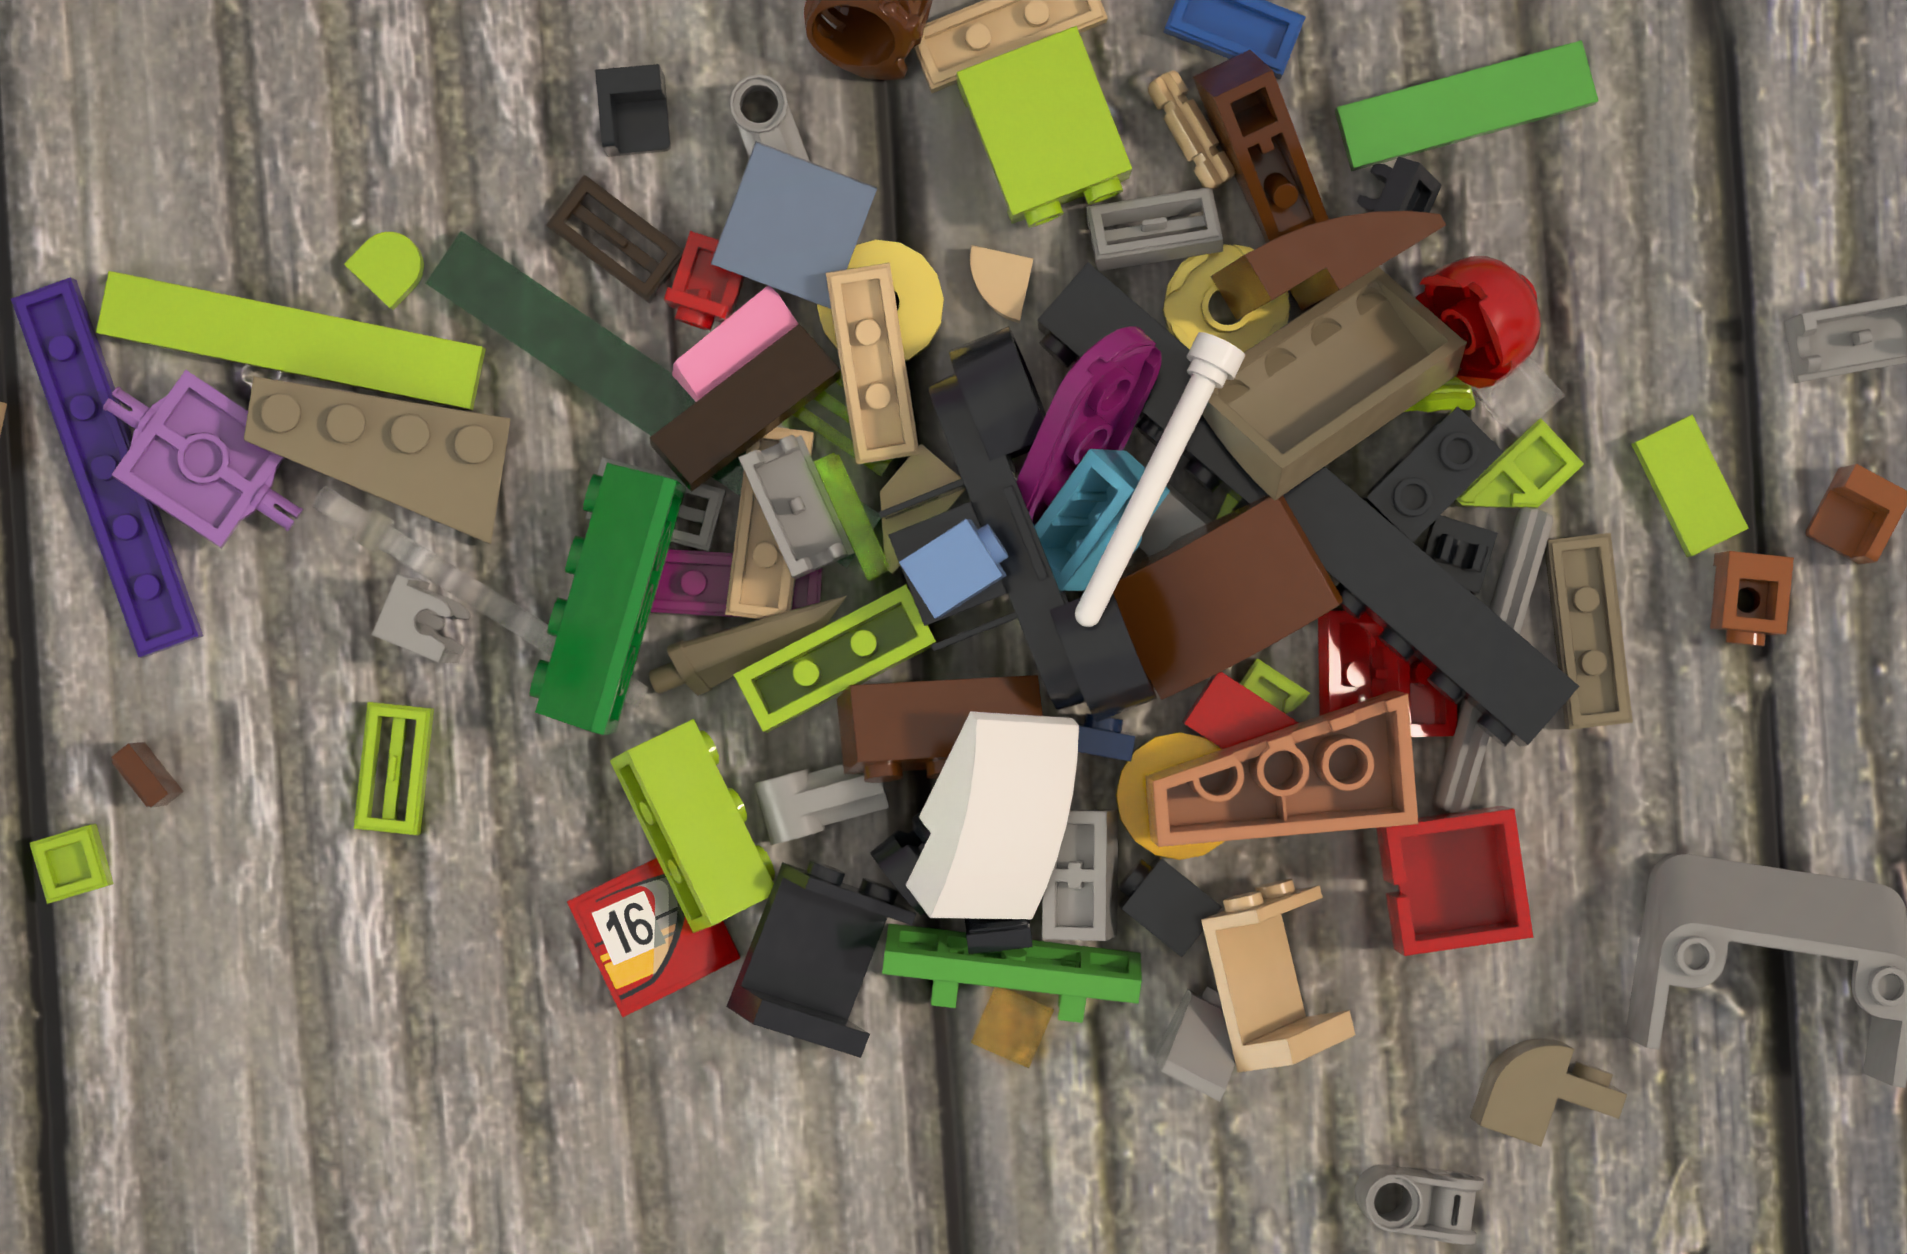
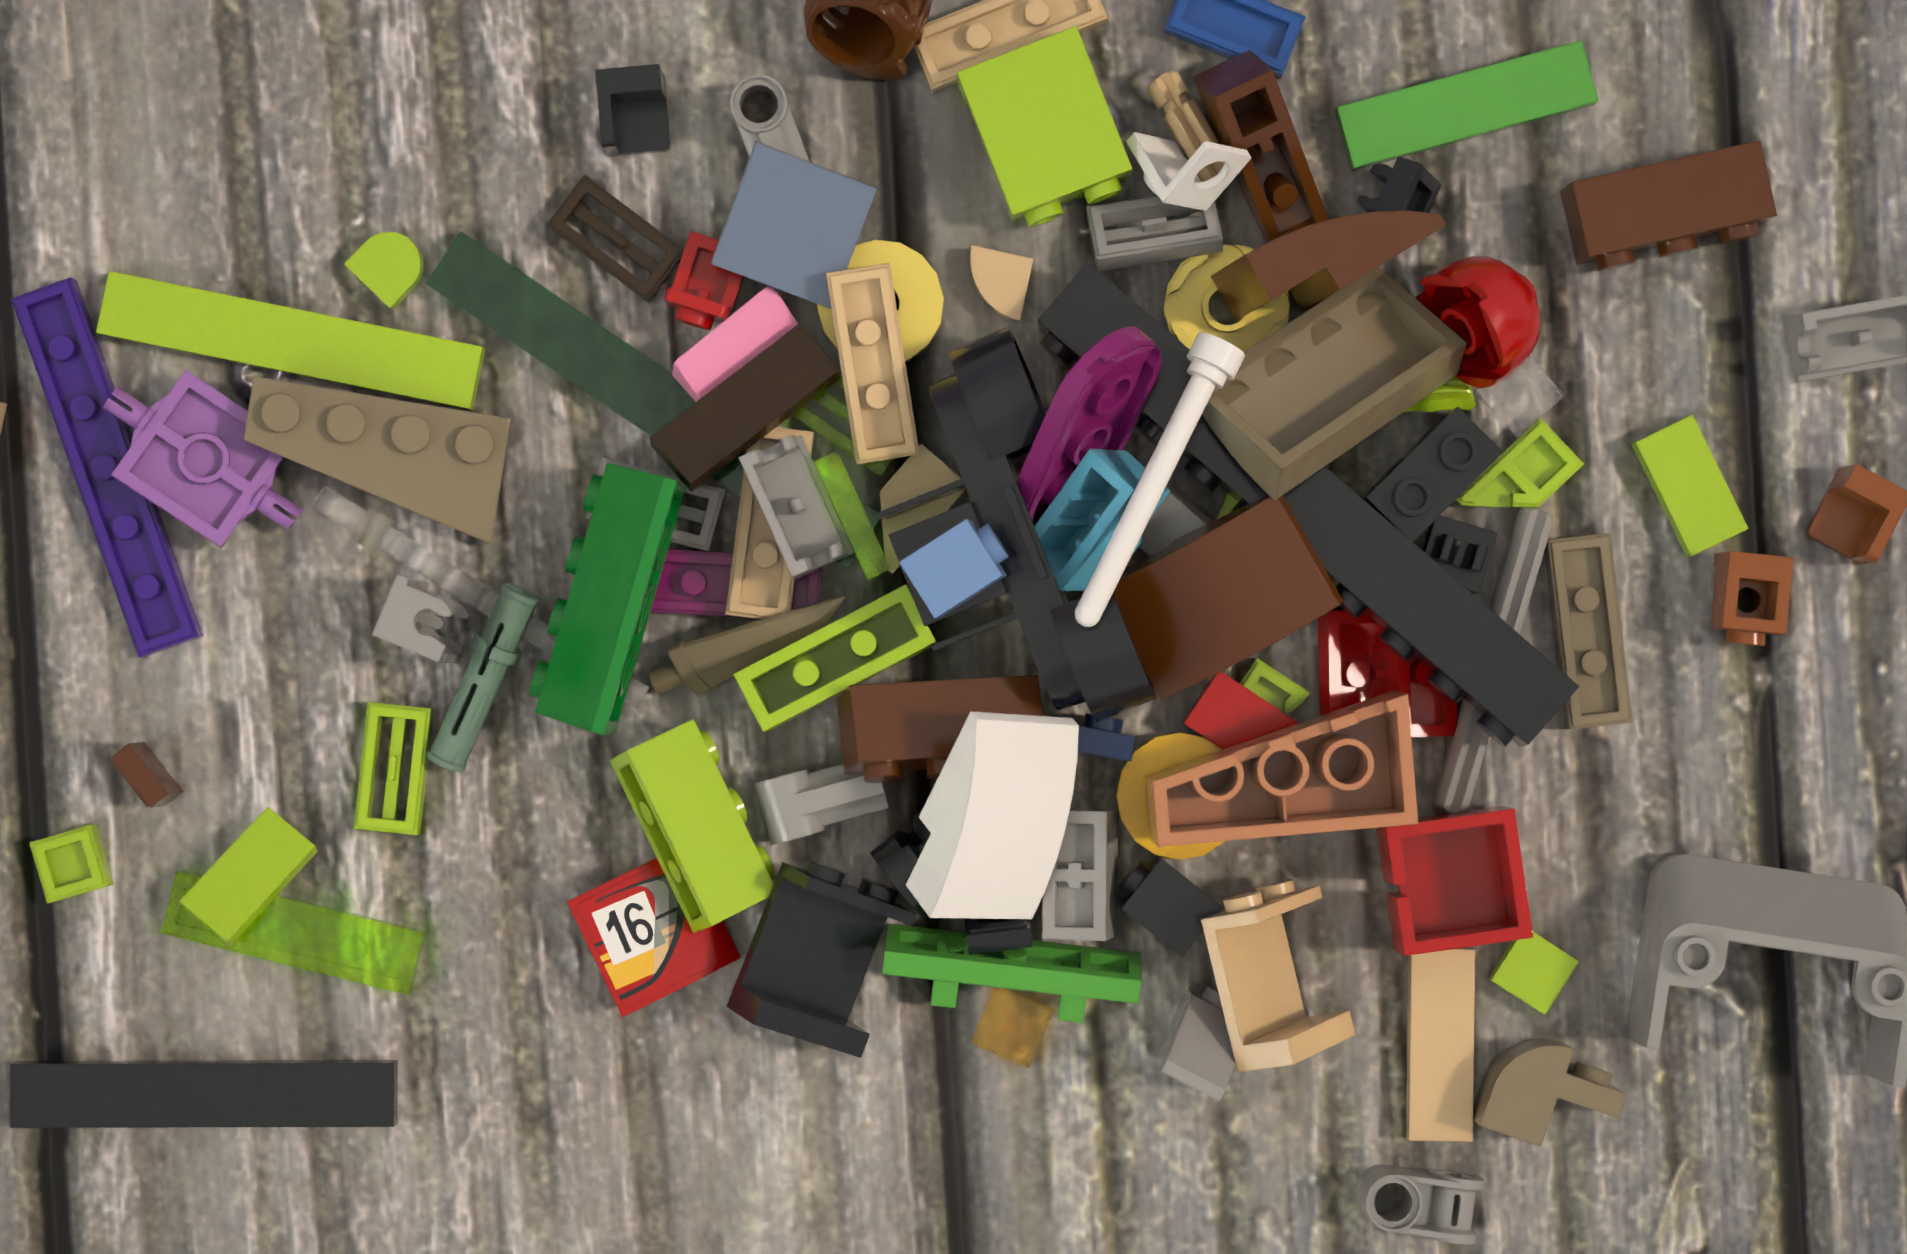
none -> black tile [10,1060,398,1128]
none -> clear neon green tile [160,870,427,995]
none -> lime tile [179,807,318,947]
none -> sand green pin [426,583,541,772]
none -> white bracket [1126,132,1251,211]
none -> tan tile [1406,948,1475,1142]
none -> lime tile [1488,932,1579,1015]
none -> reddish brown brick [1560,141,1777,271]

